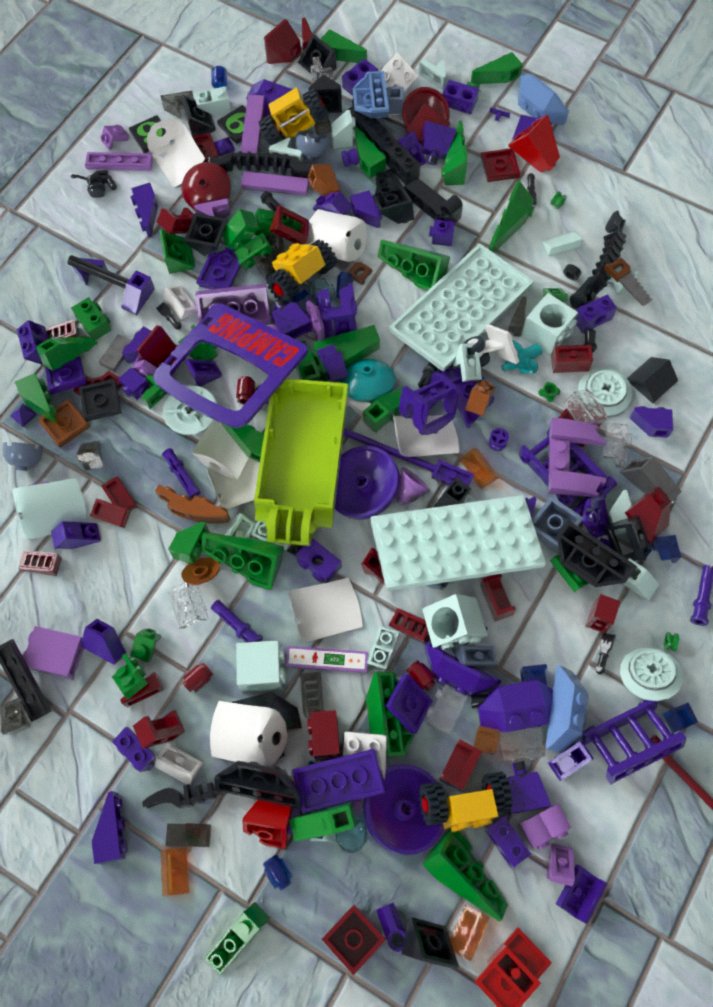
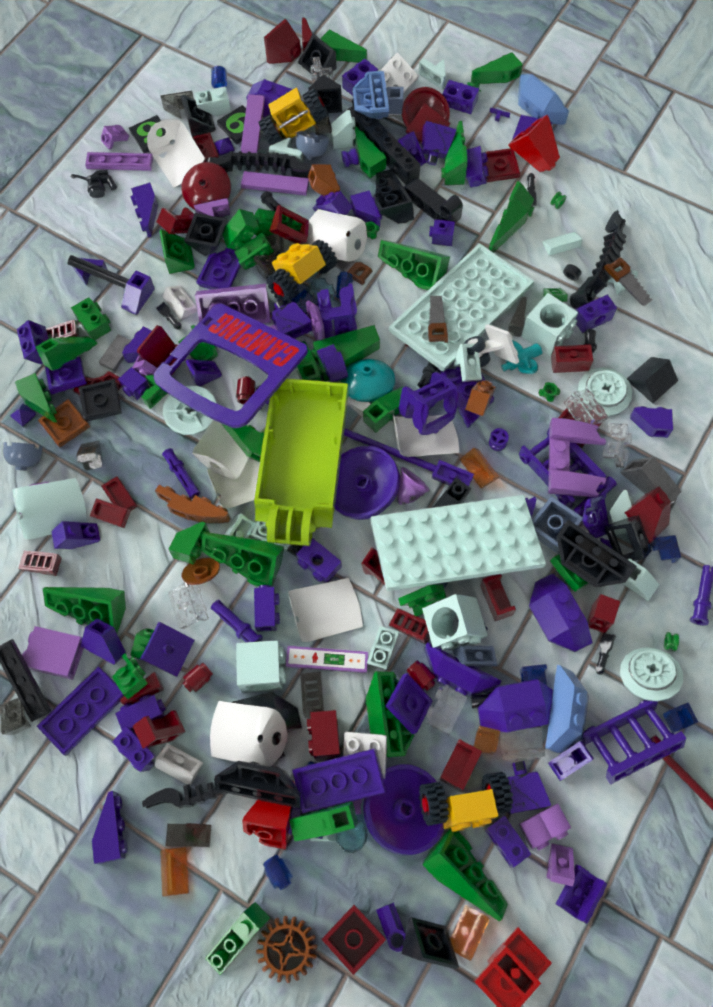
none -> dark purple tile [37,666,124,756]
none -> green wedge [43,587,126,634]
none -> dark purple brick [115,695,166,732]
none -> dark purple plate [140,622,195,677]
none -> dark purple brick [254,585,280,632]
none -> dark orange gear [256,916,318,983]
none -> green plate [365,222,380,239]
none -> green bracket [398,585,447,616]
none -> piece [428,296,448,343]
none -> dark purple brick [466,146,489,187]
none -> dark purple wedge [529,573,593,652]

